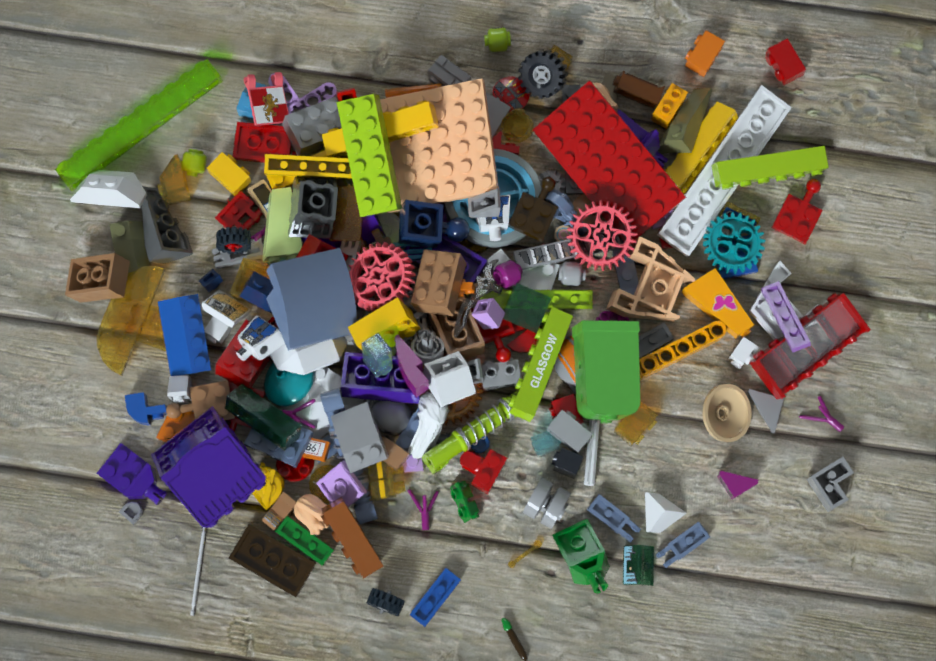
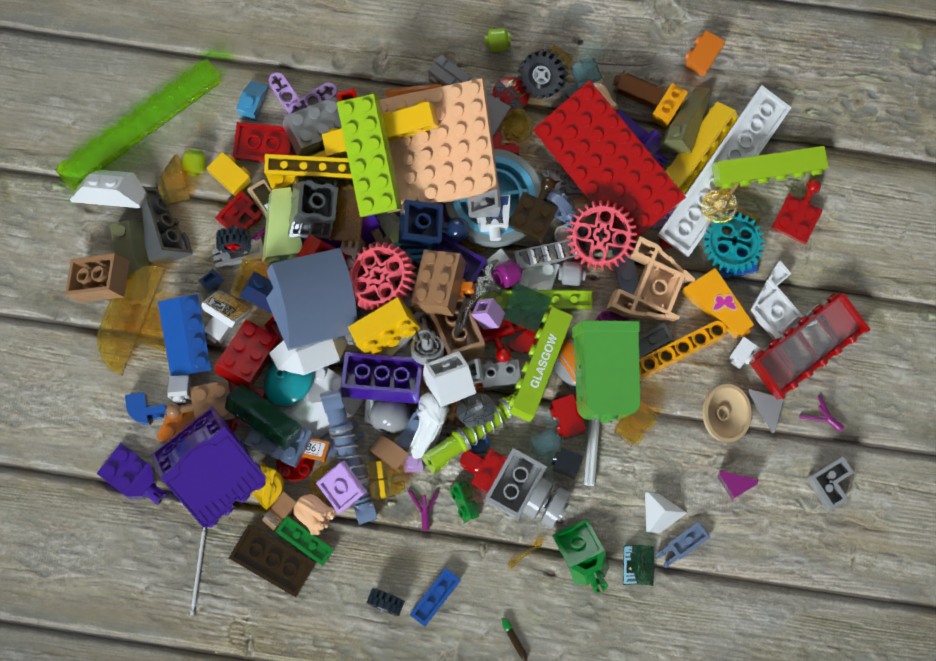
light grey tile [119,501,143,525] -> none
torso [236,315,285,361] -> none
flag [243,72,289,126] -> none
magenta plant [276,399,316,429] -> none
dark orange brick [321,497,383,579] -> none
light grey slope [331,402,389,473] -> none
clear light blue brick [362,333,393,378] -> none
magenta slope [395,335,429,398] -> none
light grey brick [547,410,593,454] -> none
sand blue hinge [587,494,641,542] -> none
medium lavender plate [761,281,811,353] -> none
red brick [765,38,806,85] -> none
none -> dark grey dish [456,393,495,428]
none -> light grey brick [484,448,547,521]
none -> clear light blue brick [570,58,602,88]
none -> clear yellow wheel [702,189,738,223]

